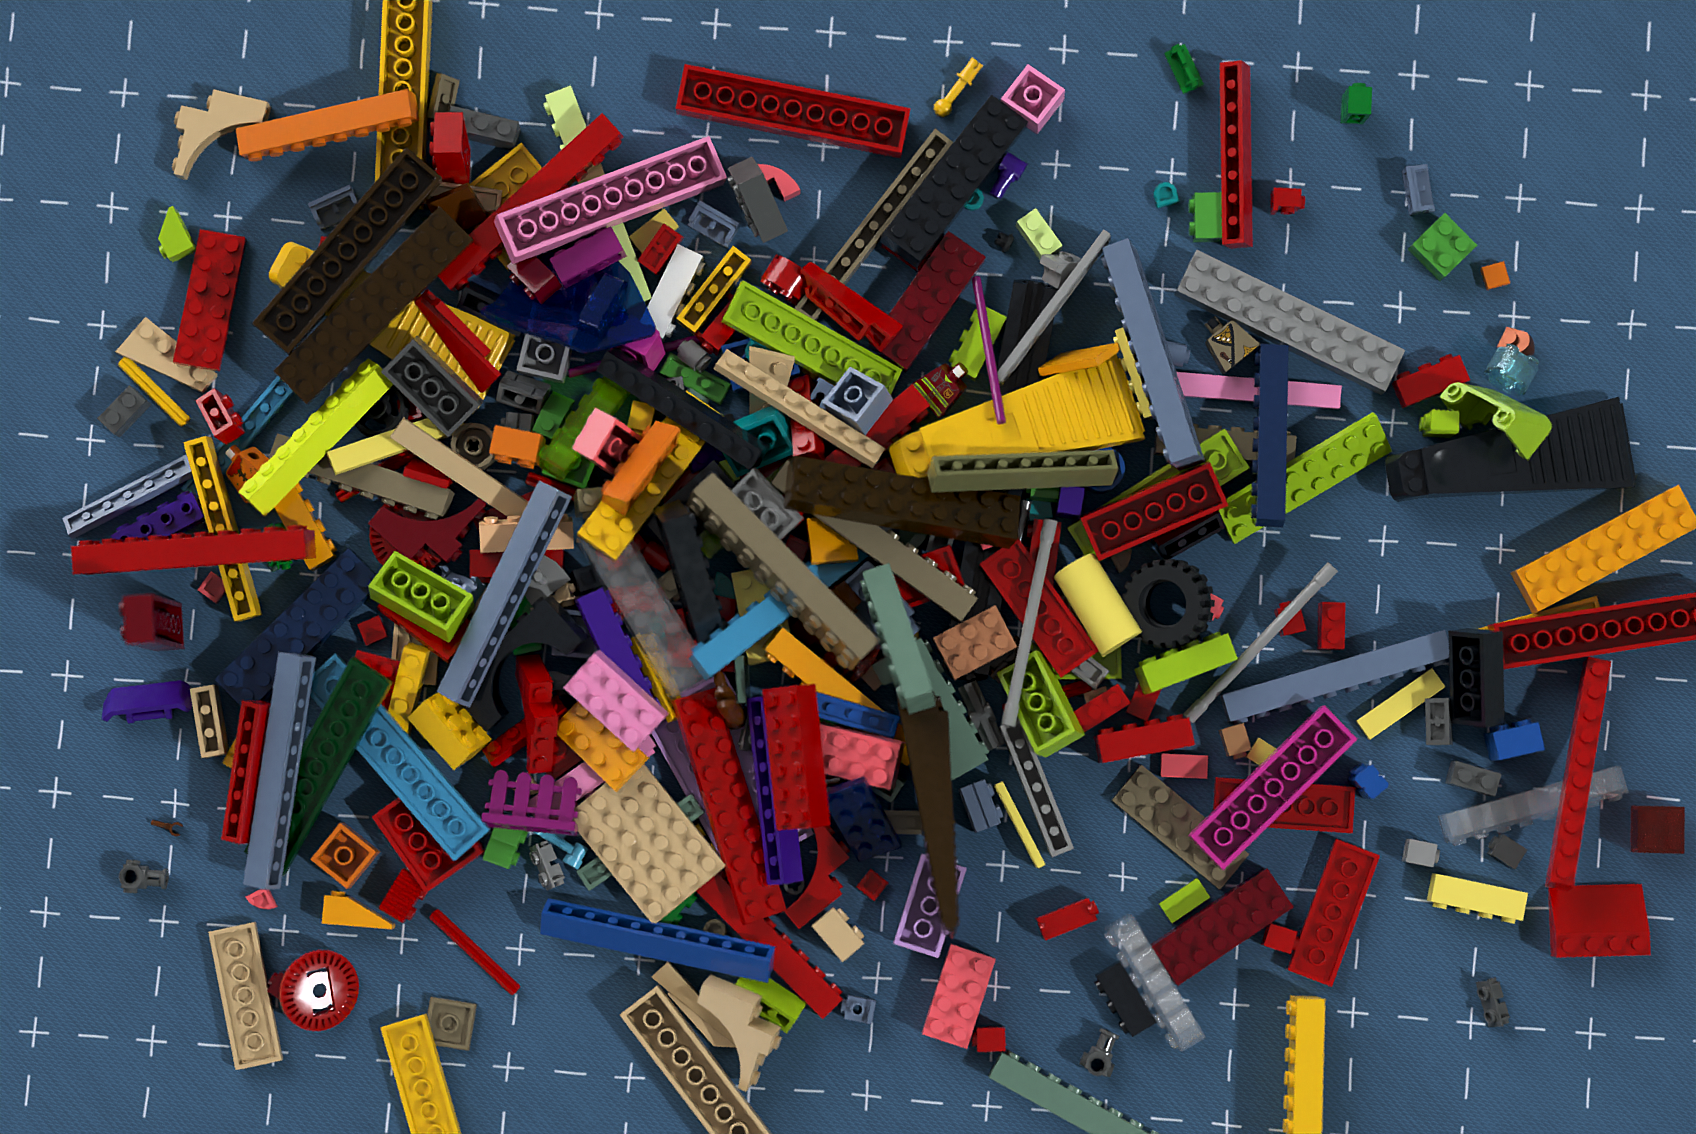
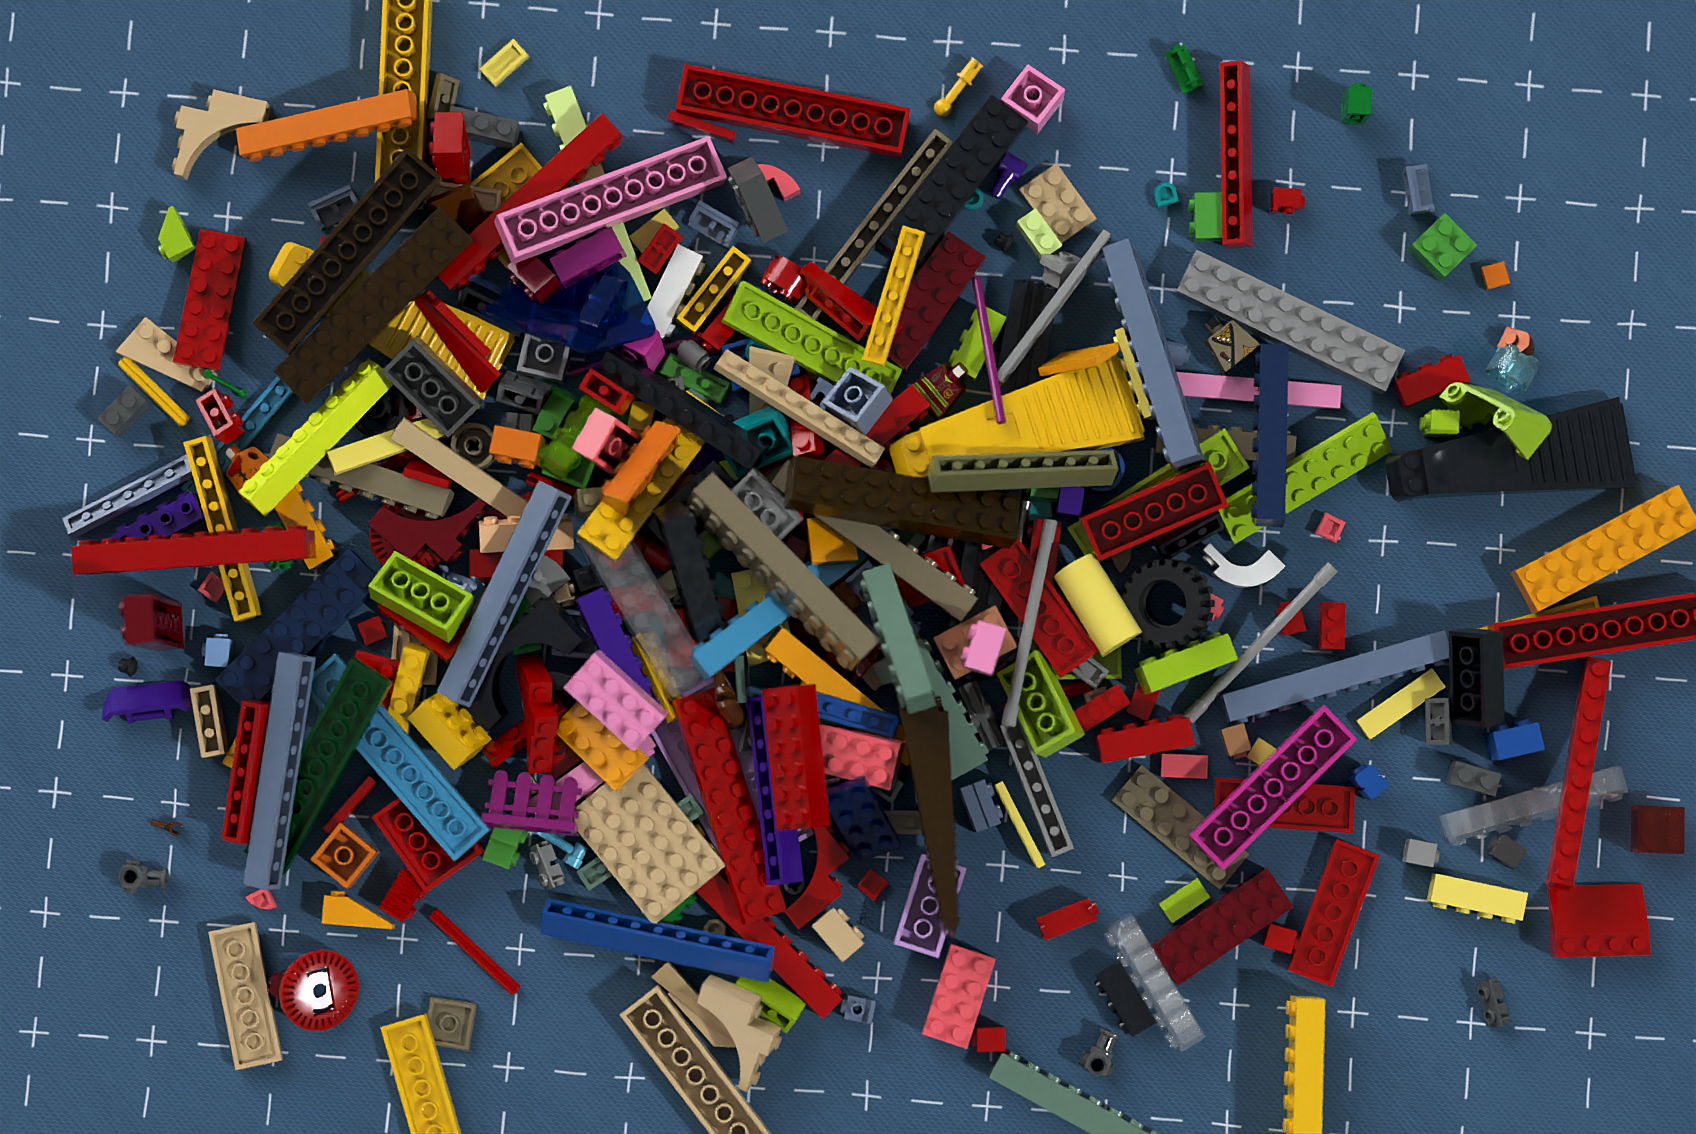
none -> black piece [118,656,138,677]
none -> green hinge [202,369,247,398]
none -> light blue brick [202,634,234,668]
none -> red tile [322,776,379,834]
none -> light yellow tile [479,39,529,87]
none -> red brick [578,368,635,415]
none -> red tile [668,111,736,144]
none -> yellow tile [862,226,925,367]
none -> bright pink brick [960,620,1006,676]
none -> tan plate [1019,163,1097,244]
none -> white arch [1201,544,1285,588]
none -> coral tile [1314,512,1346,543]

